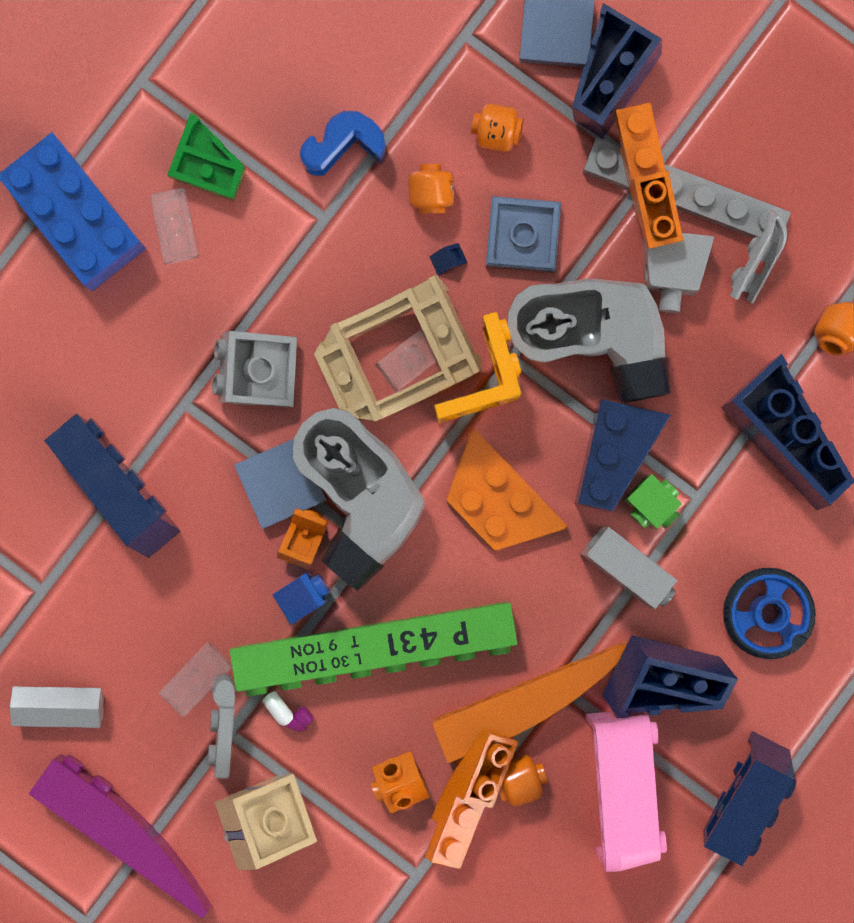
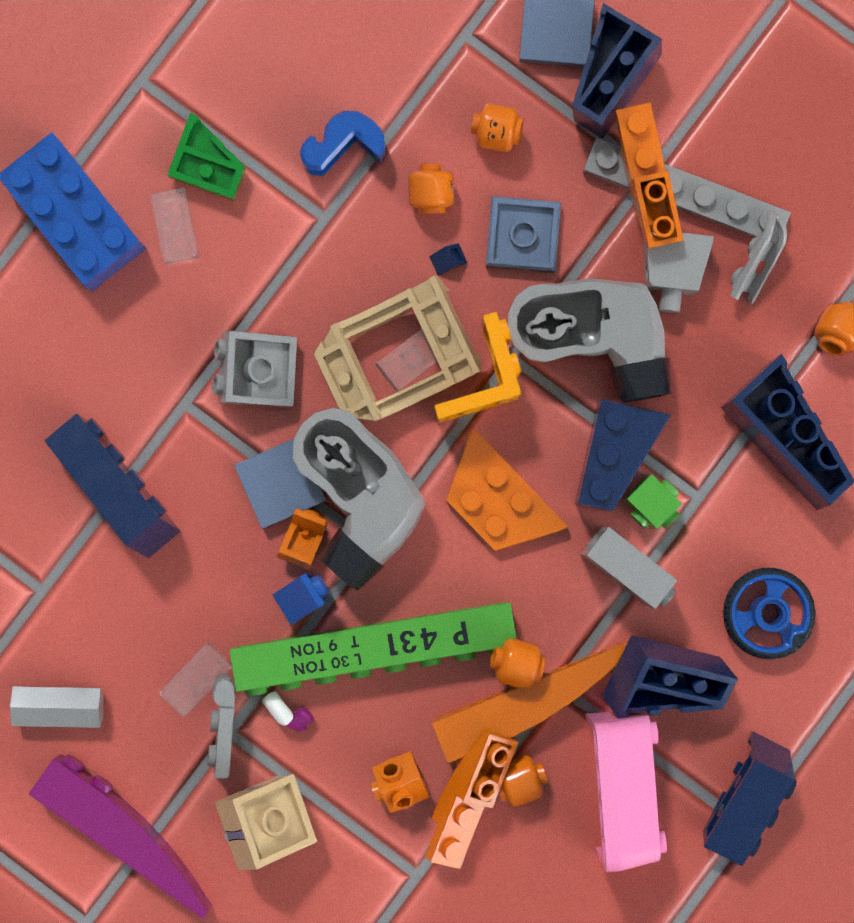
none -> orange head [490,638,545,689]

